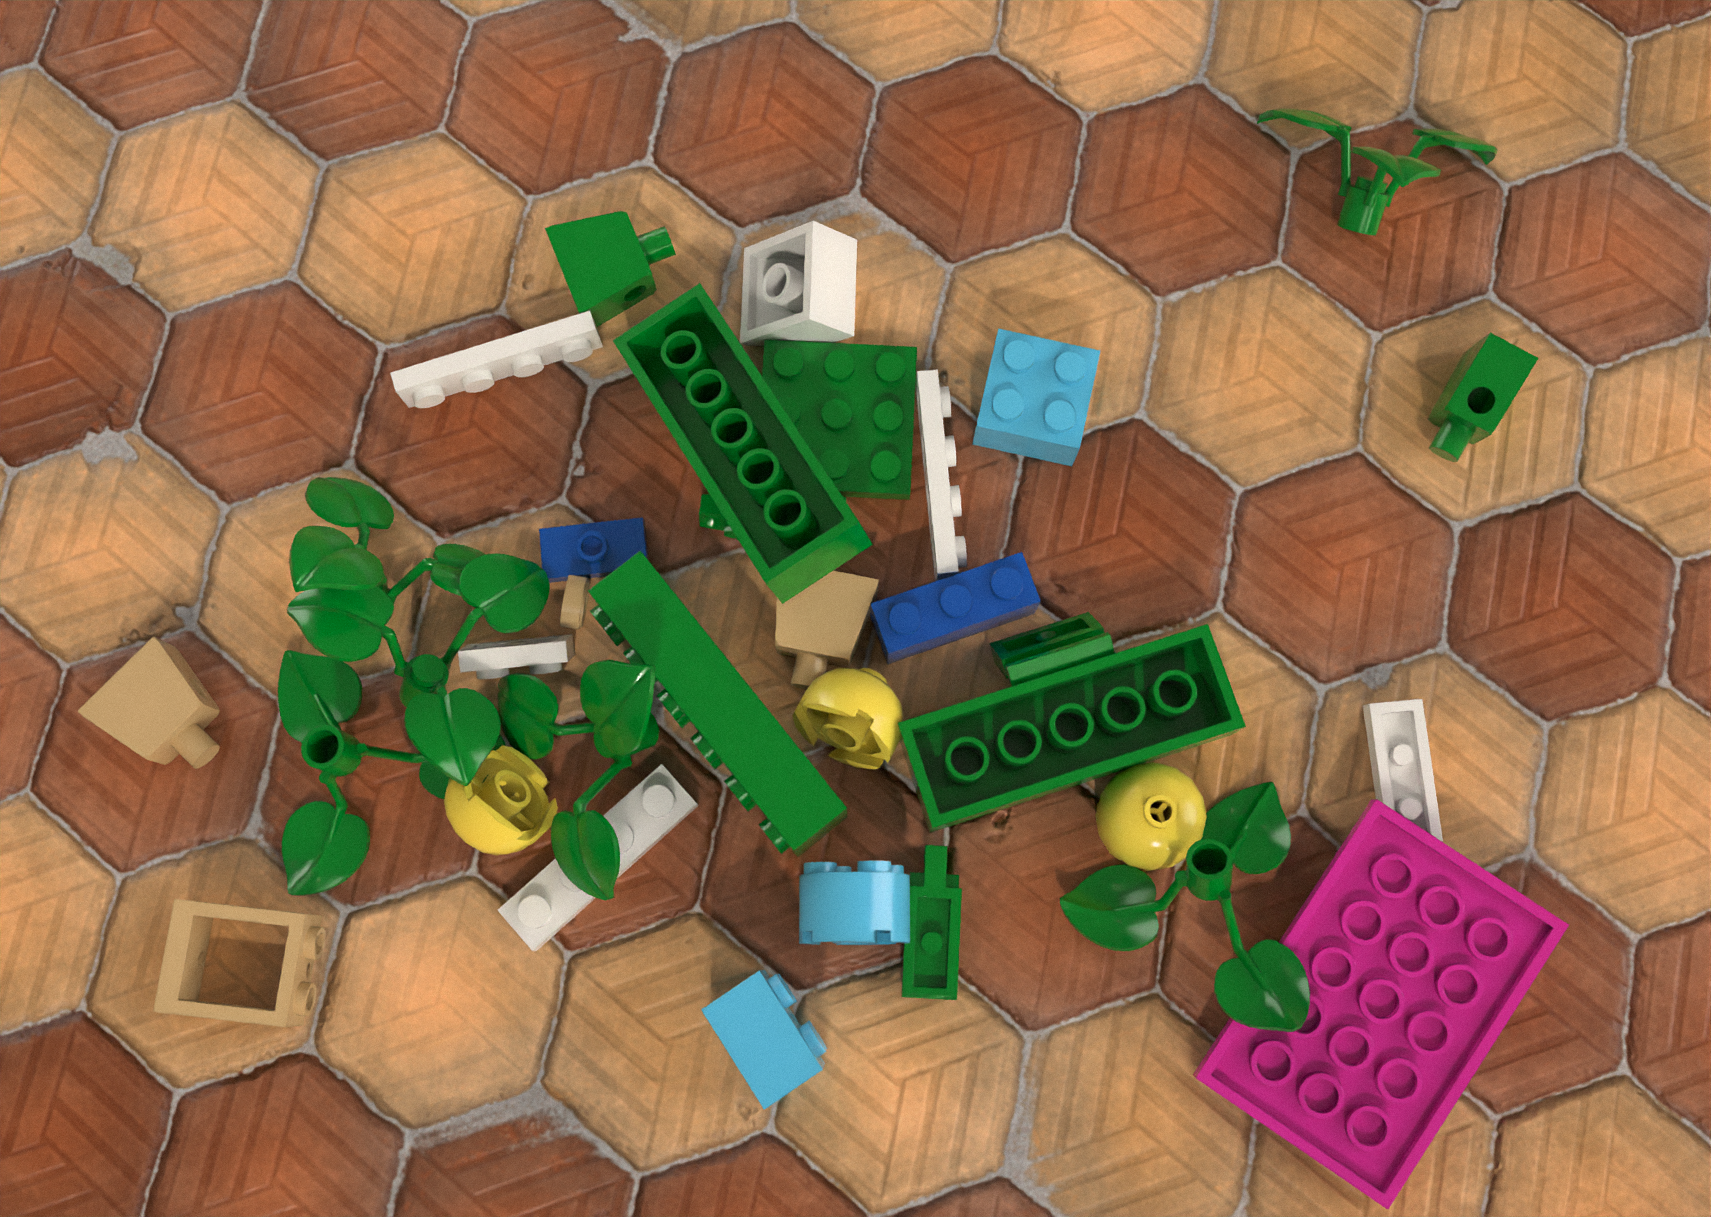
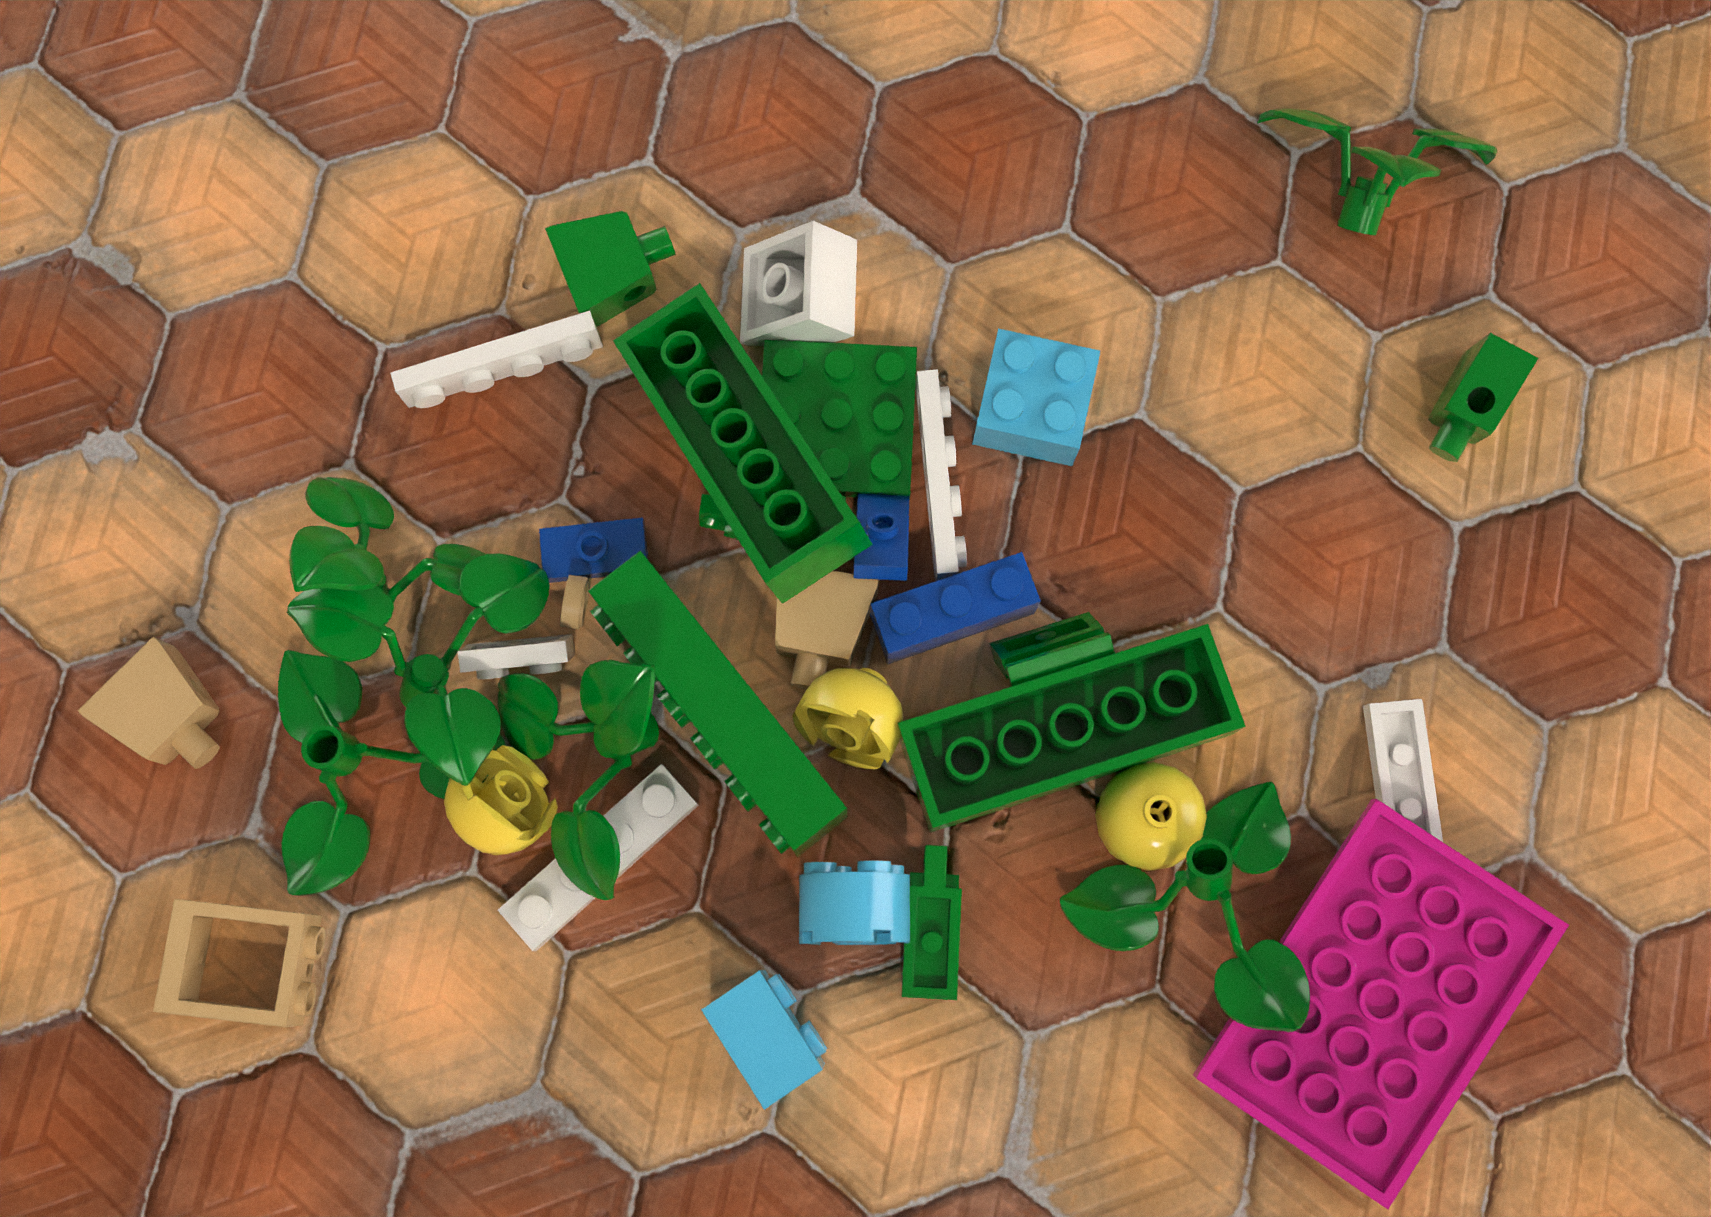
none -> blue plate [854,494,910,581]

